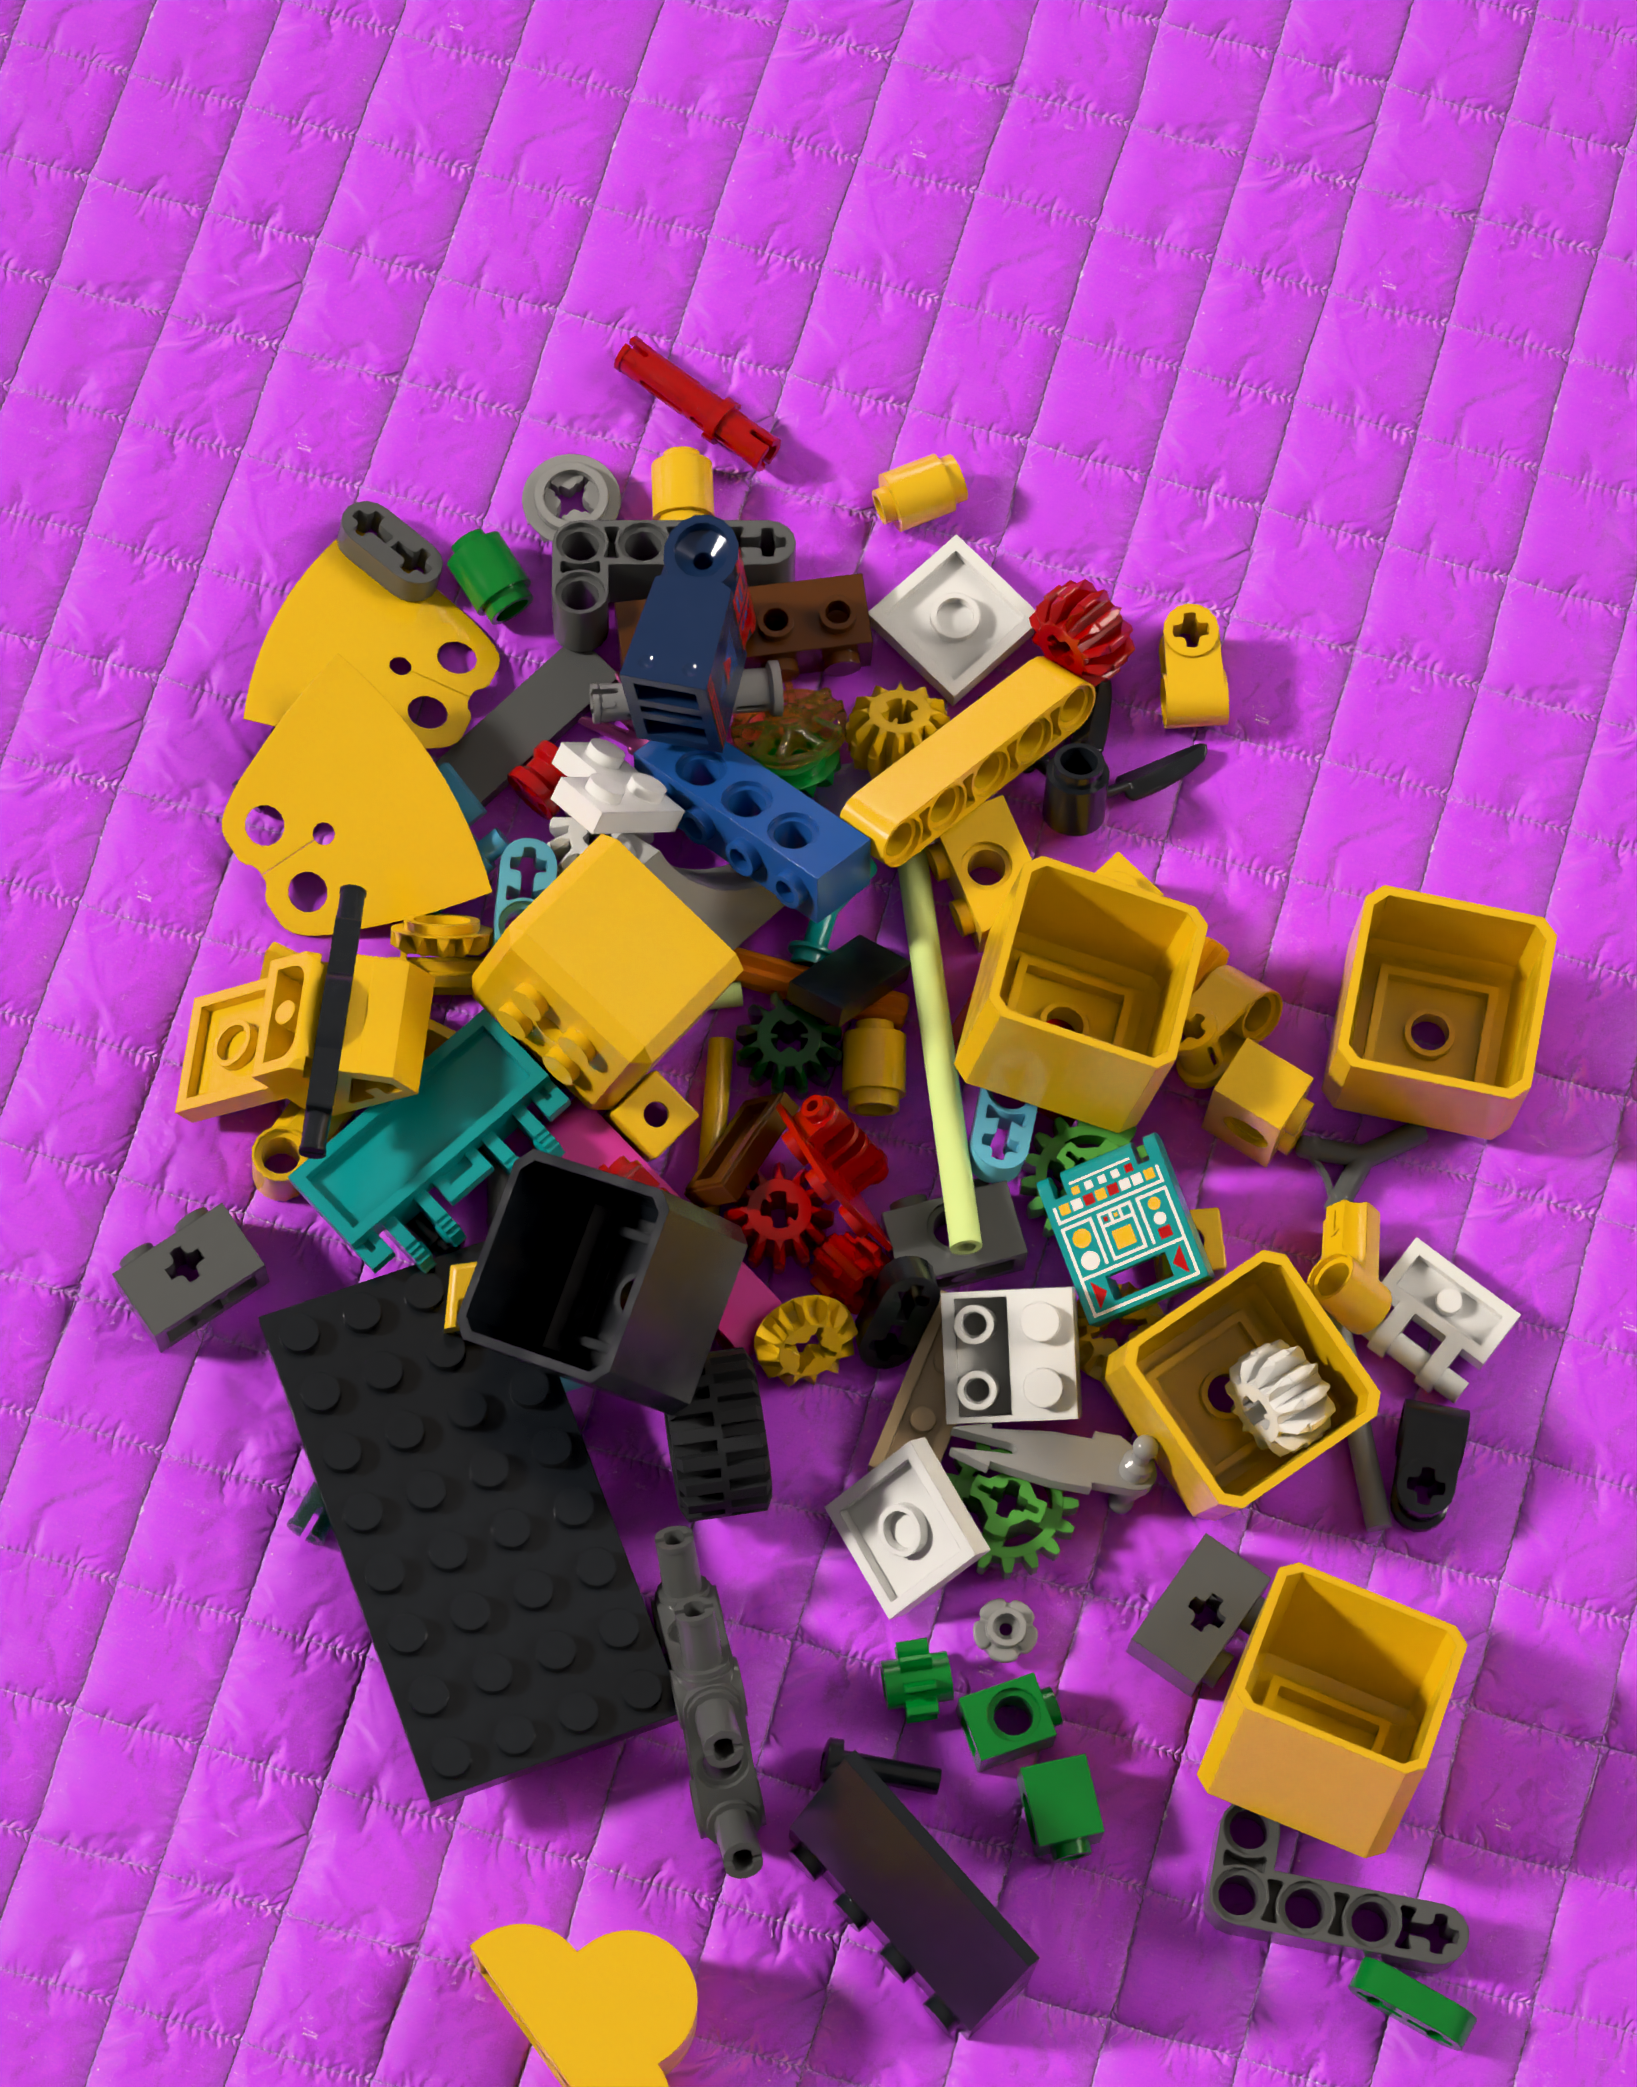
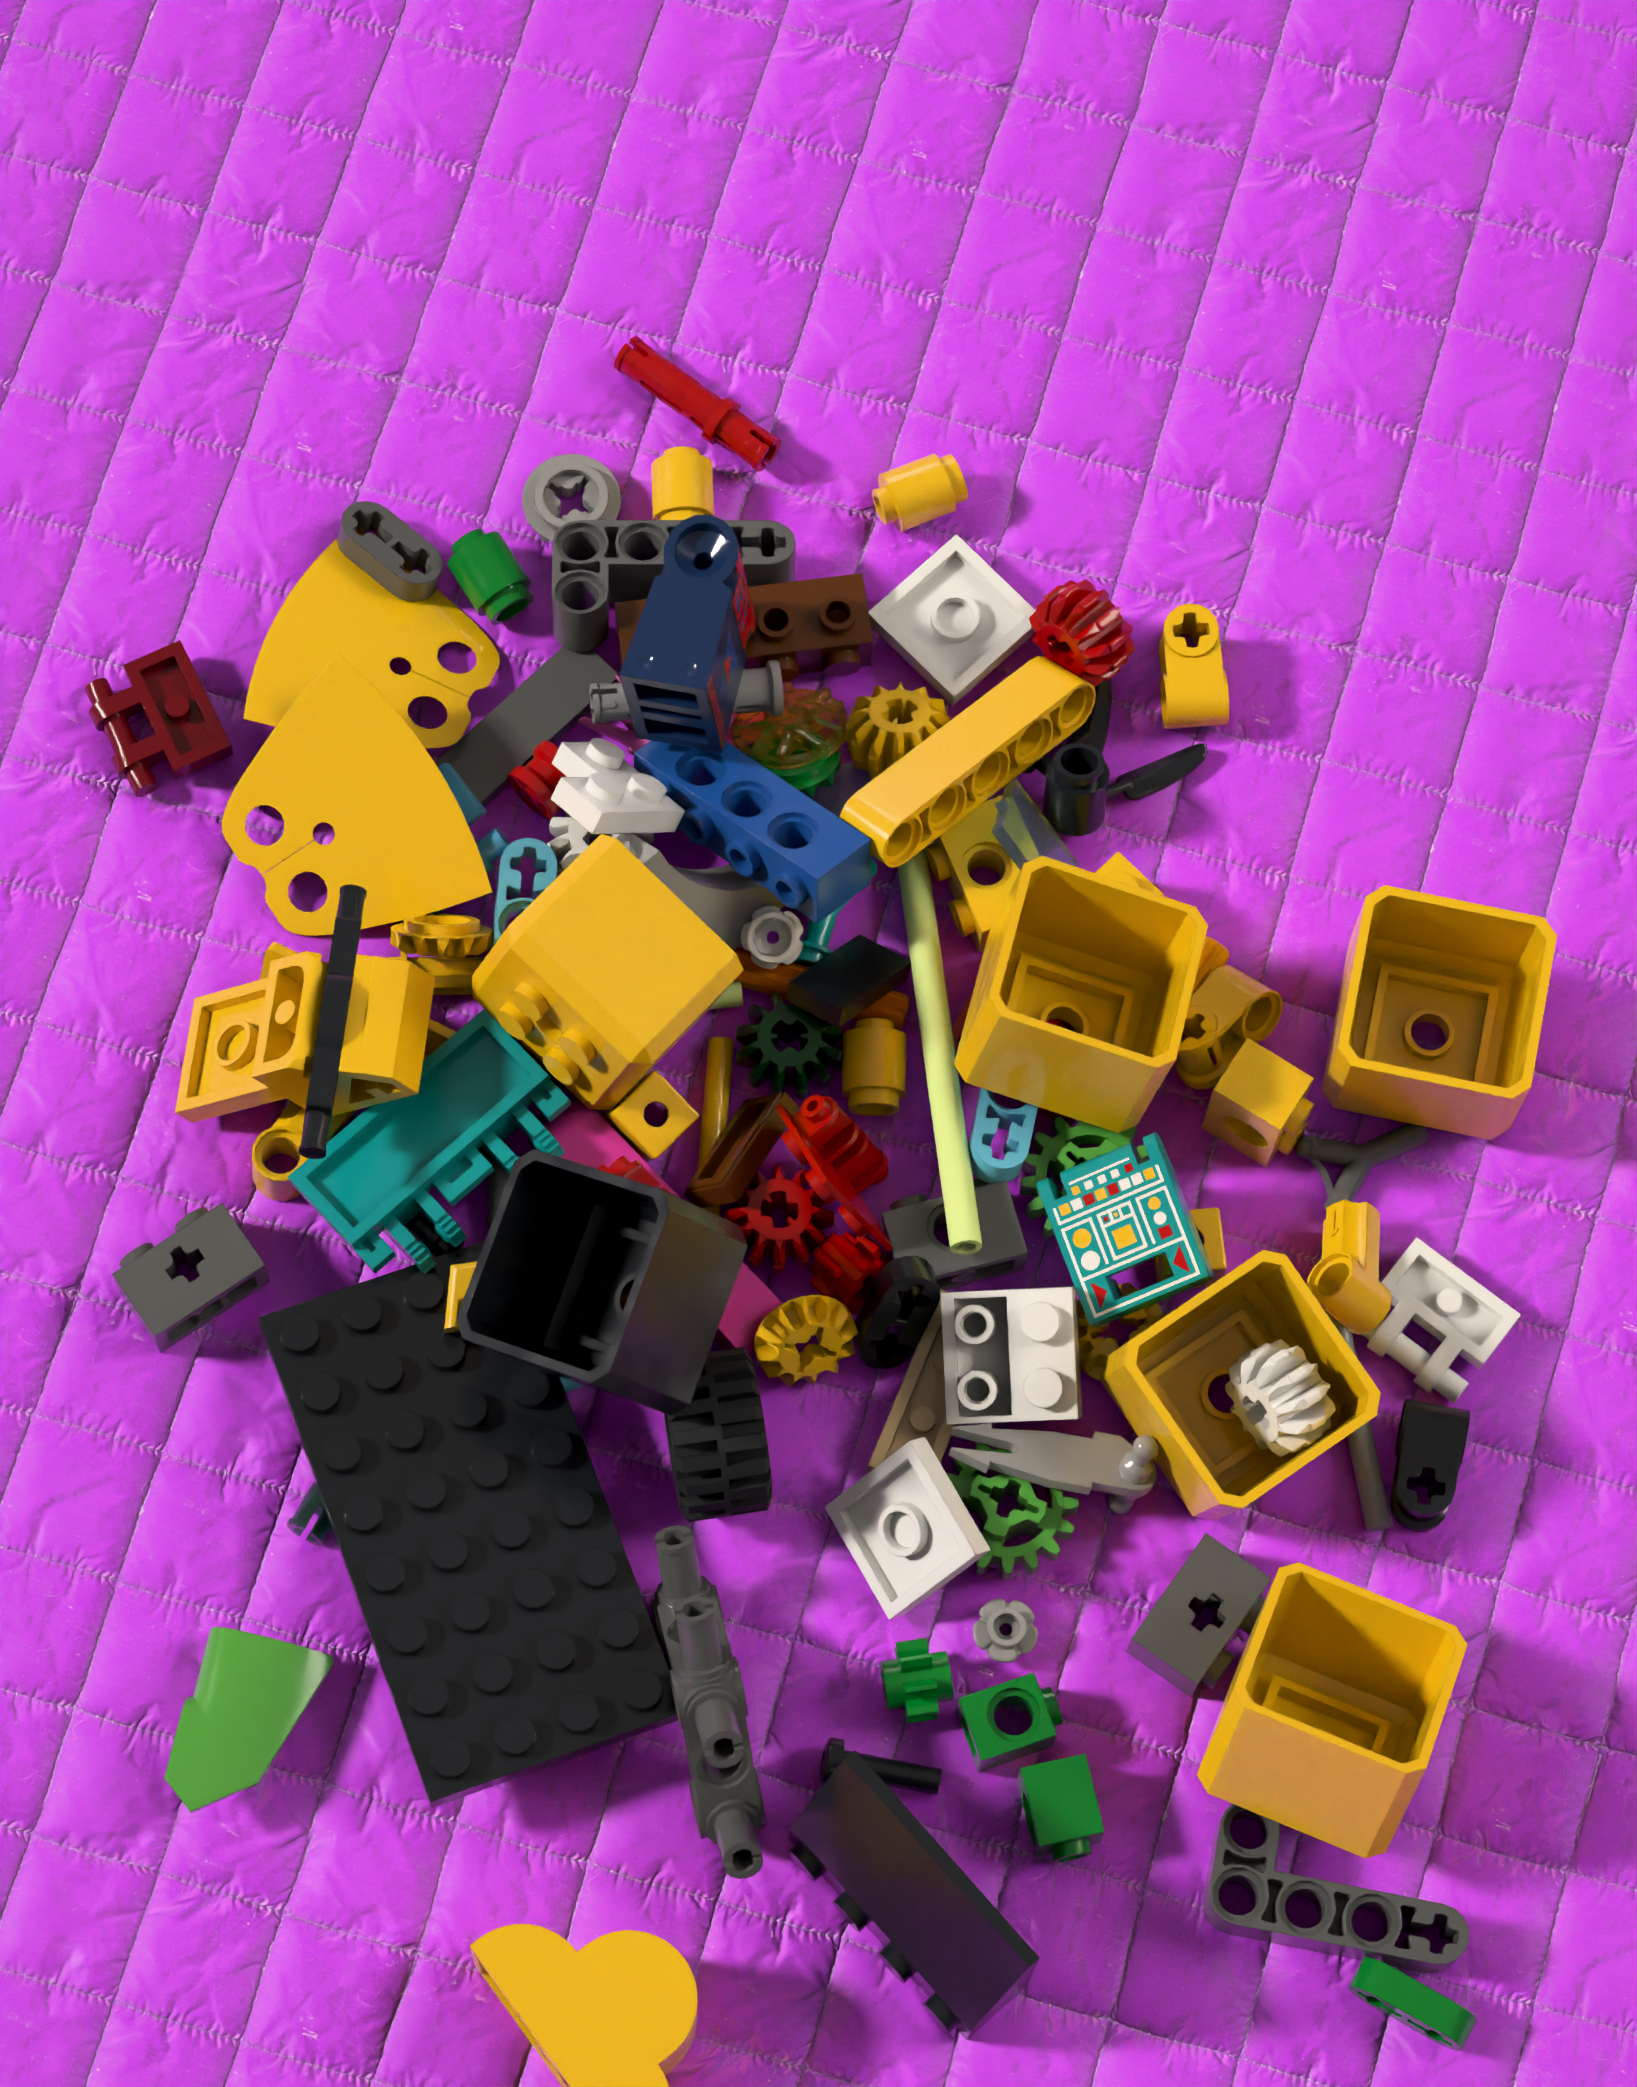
none -> dark red plate [84,640,234,797]
none -> bright green panel [164,1627,334,1813]
none -> white plate [741,906,803,969]
none -> clear light blue piece [992,779,1078,870]

